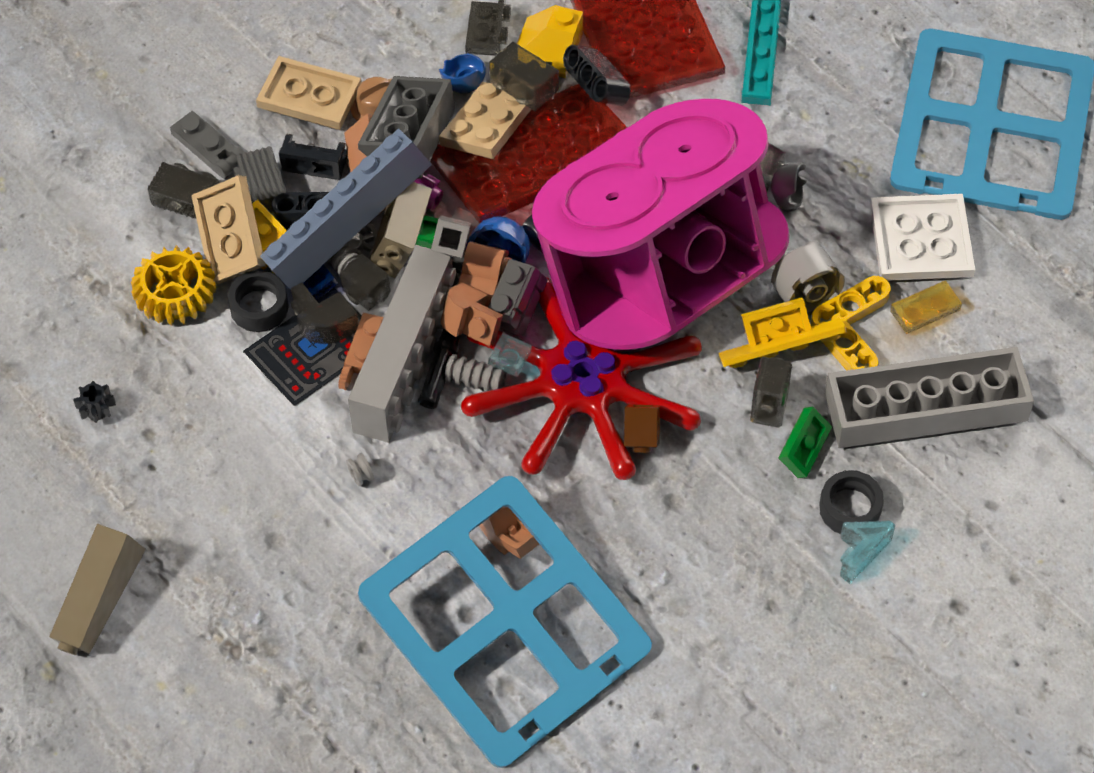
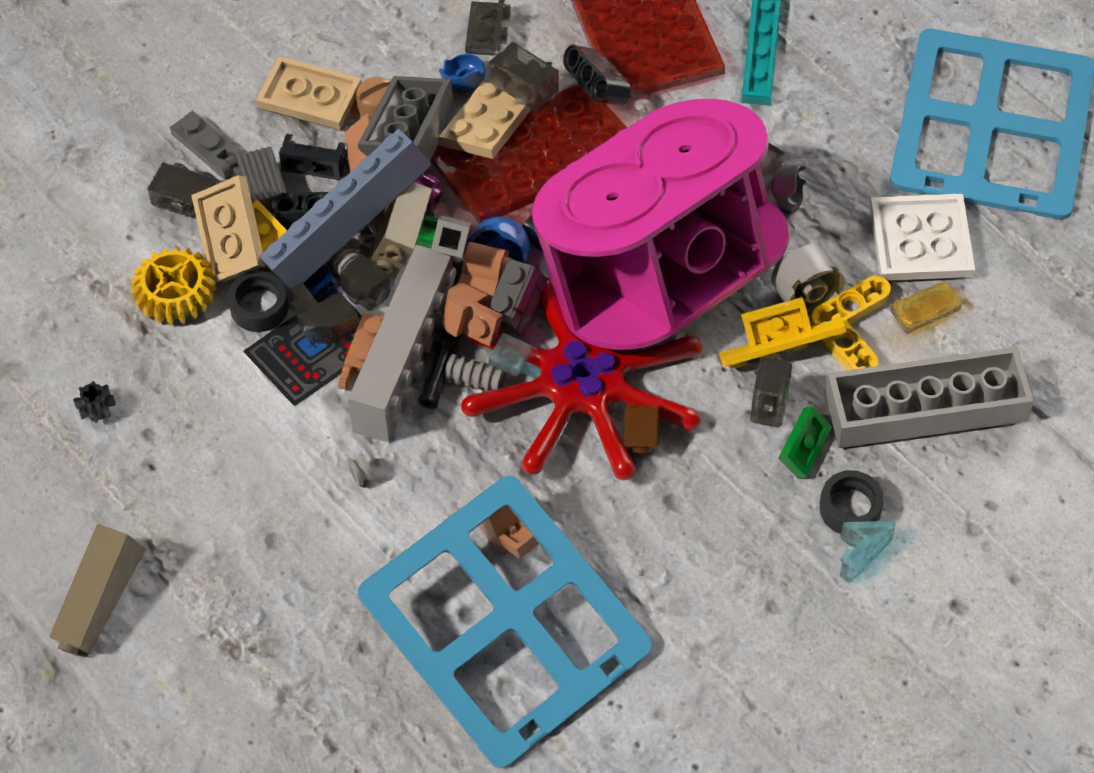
yellow slope [509,5,583,78] -> none

